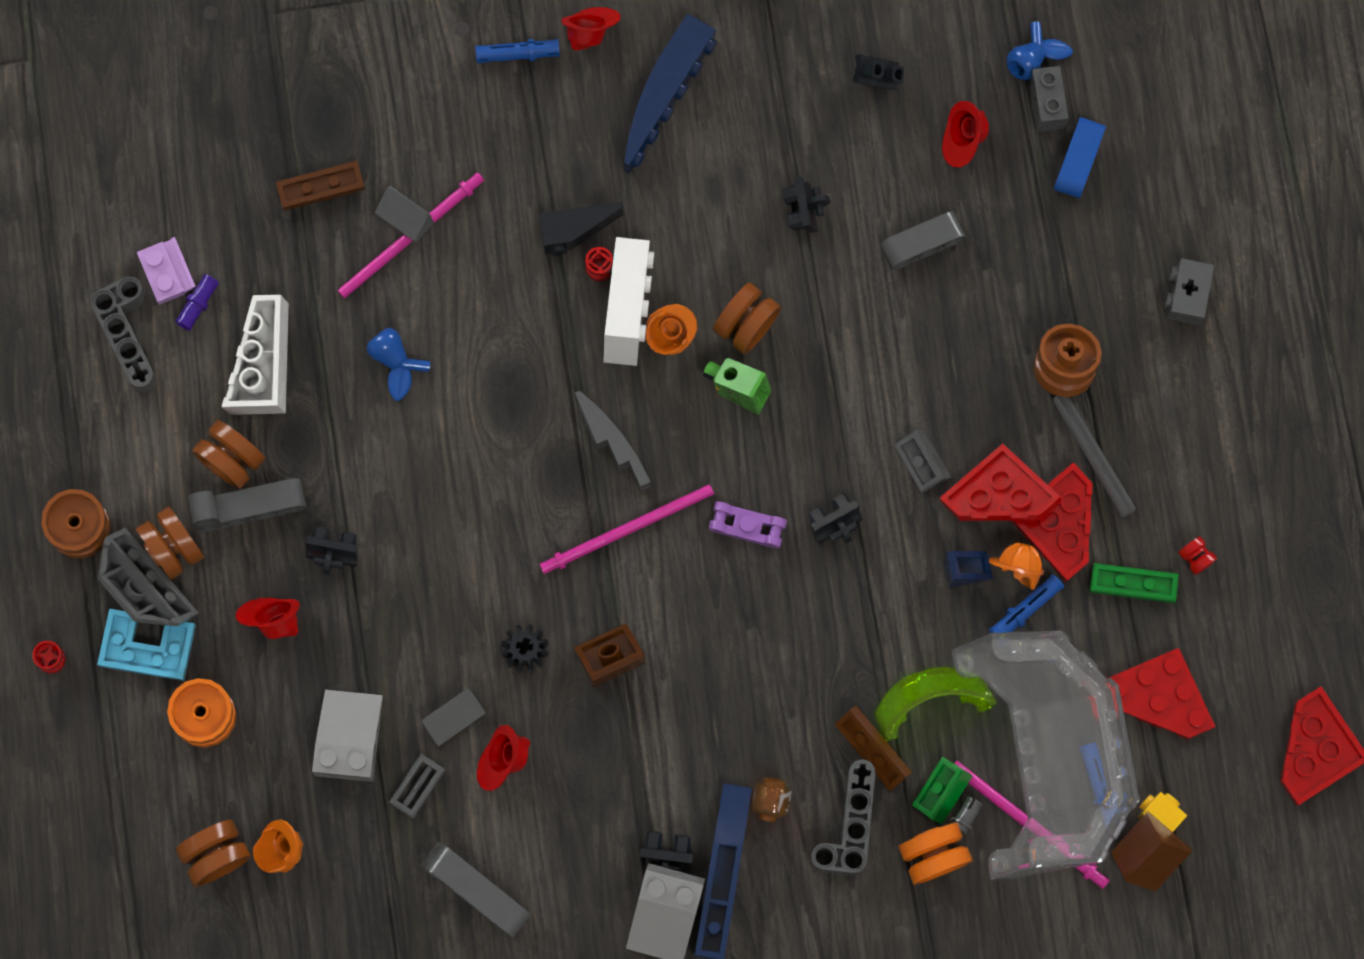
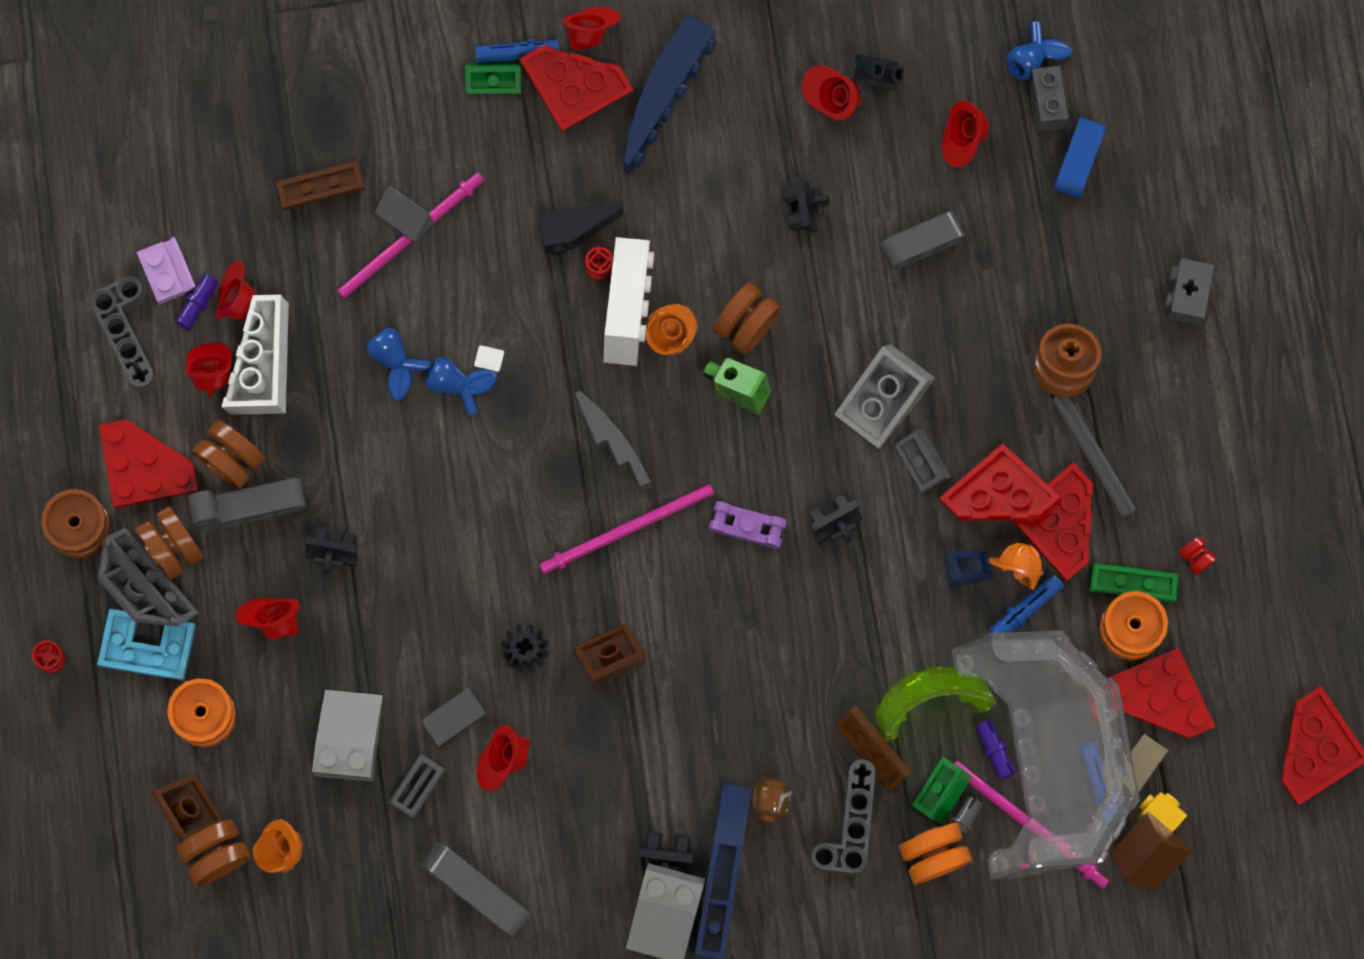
none -> red plate [99,420,199,509]
none -> reddish brown slope [151,774,224,843]
none -> red piece [185,343,232,397]
none -> red piece [215,260,256,321]
none -> blue piece [425,358,497,416]
none -> green slope [465,62,521,94]
none -> white sticker [474,345,504,372]
none -> red plate [519,45,633,133]
none -> red piece [801,65,862,120]
none -> light grey slope [834,344,935,449]
none -> dark purple pin [975,720,1016,780]
none -> orange wheel [1099,591,1168,661]
none -> dark tan slope [1109,734,1168,800]

